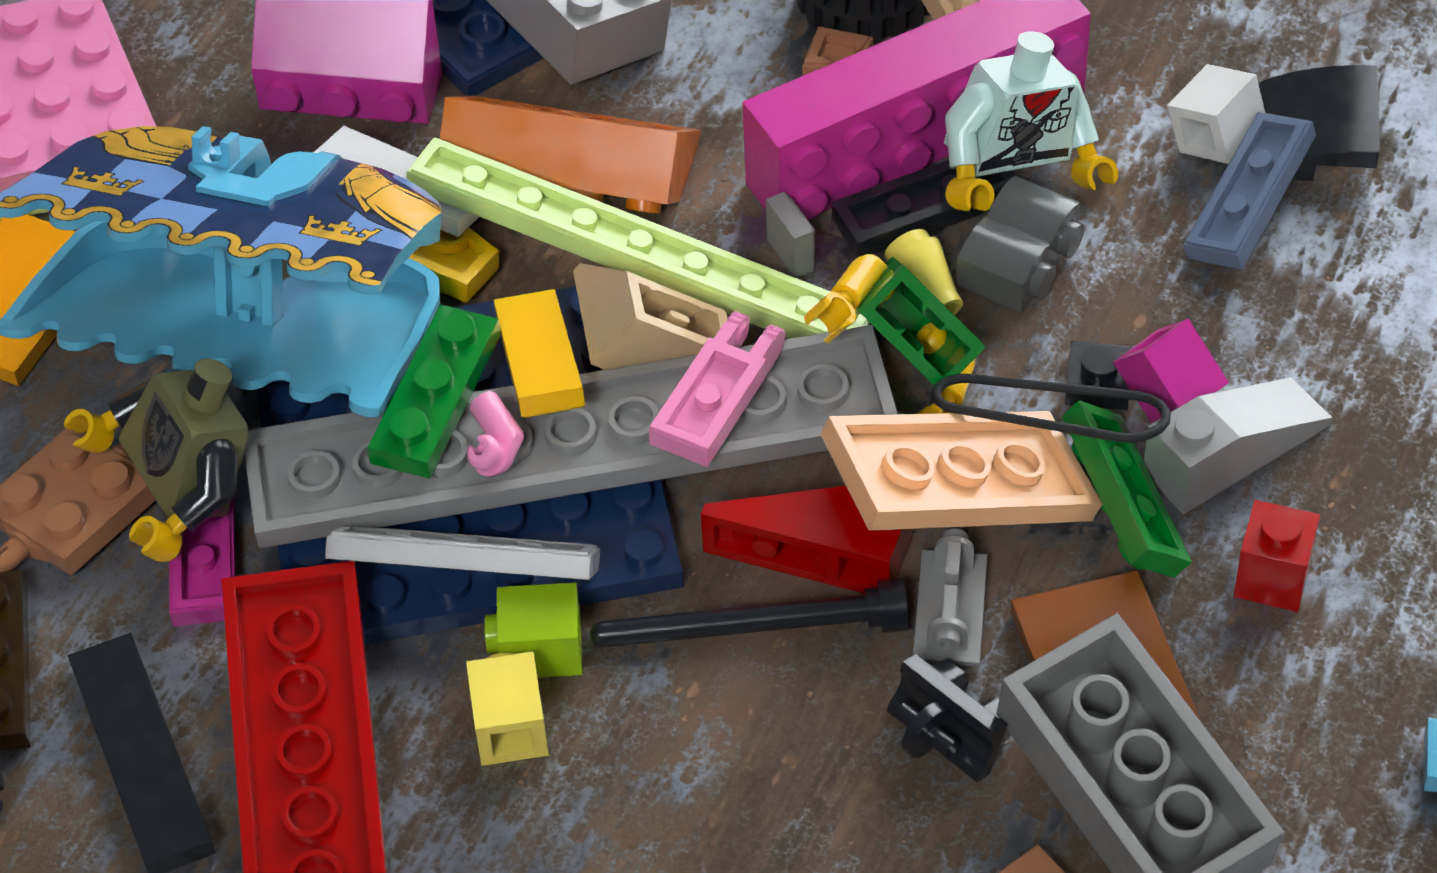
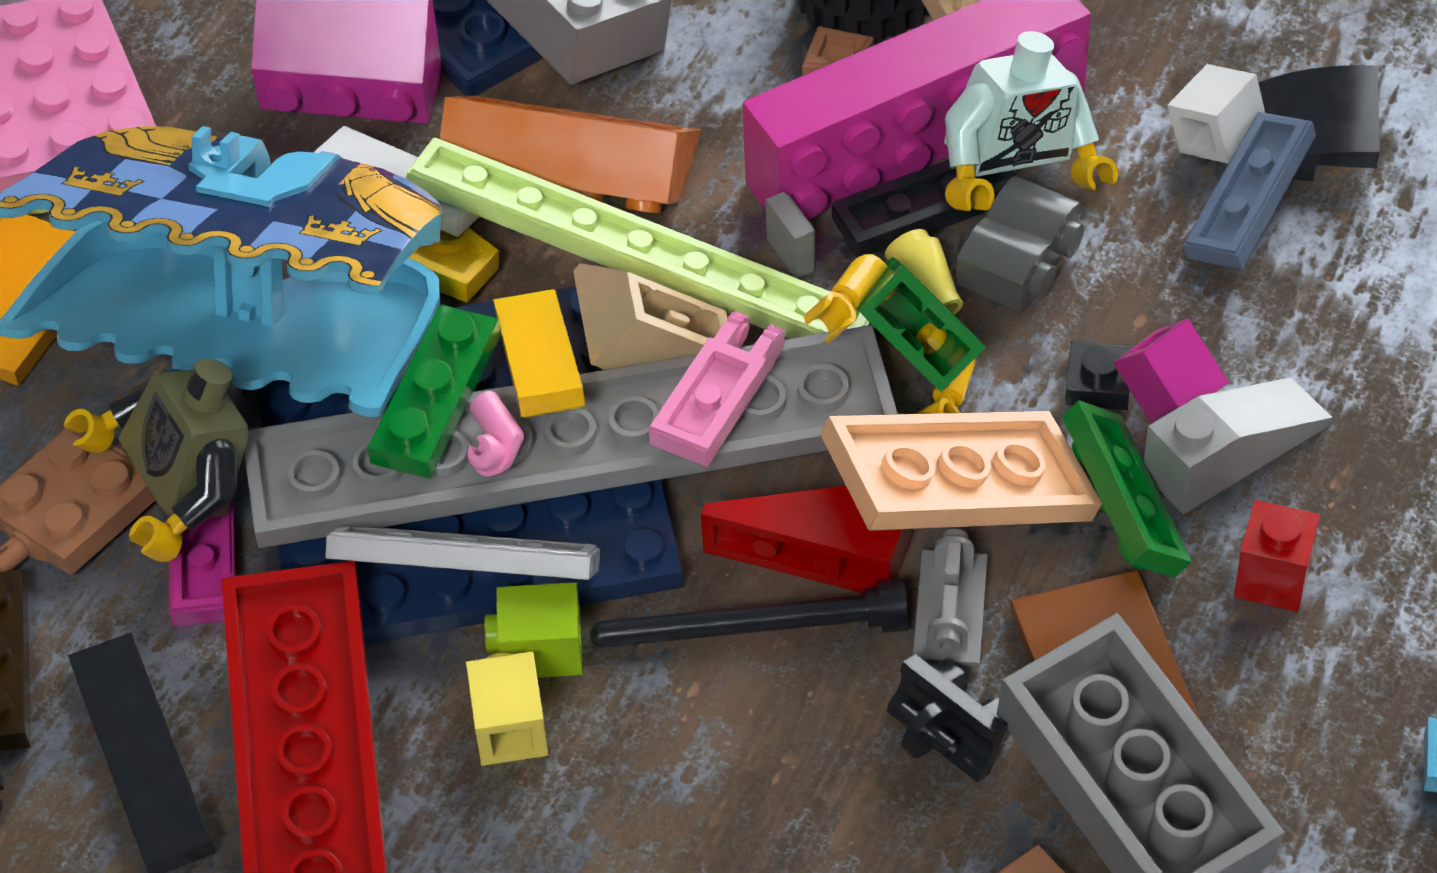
black piece [931,374,1171,443] -> none

